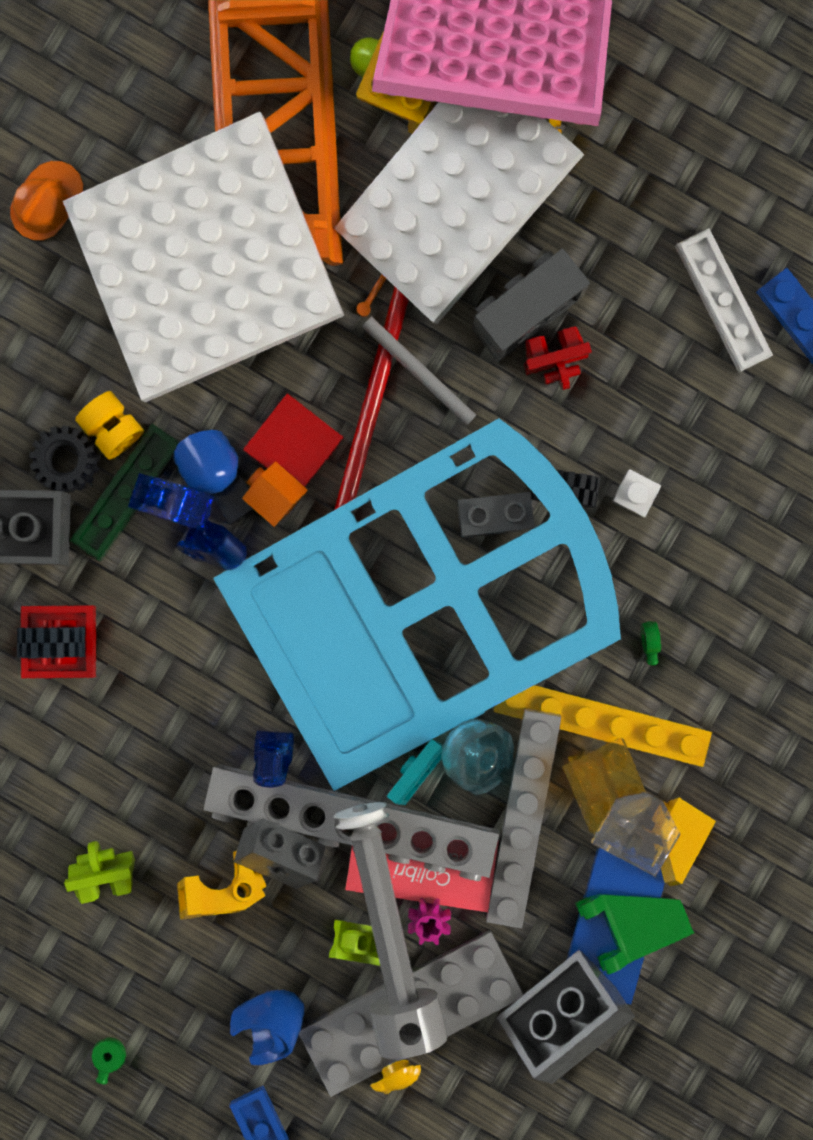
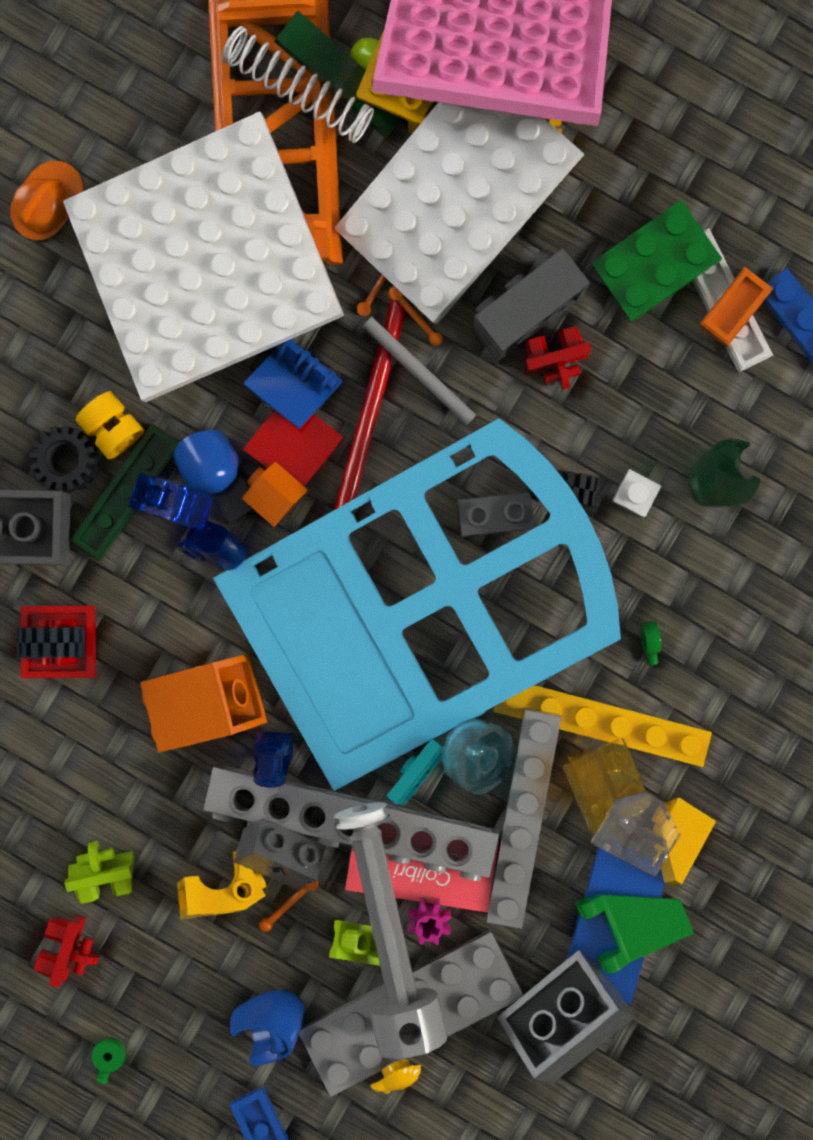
none -> red hips [34,914,100,988]
none -> orange slope [140,653,267,753]
none -> white piece [222,26,374,143]
none -> blue hinge [243,338,343,429]
none -> orange hinge [259,879,319,932]
none -> dark green tile [274,11,401,138]
none -> orange hinge [388,286,443,346]
none -> green plate [591,199,722,323]
none -> clear green piece [688,439,760,508]
none -> orange tile [698,267,773,347]

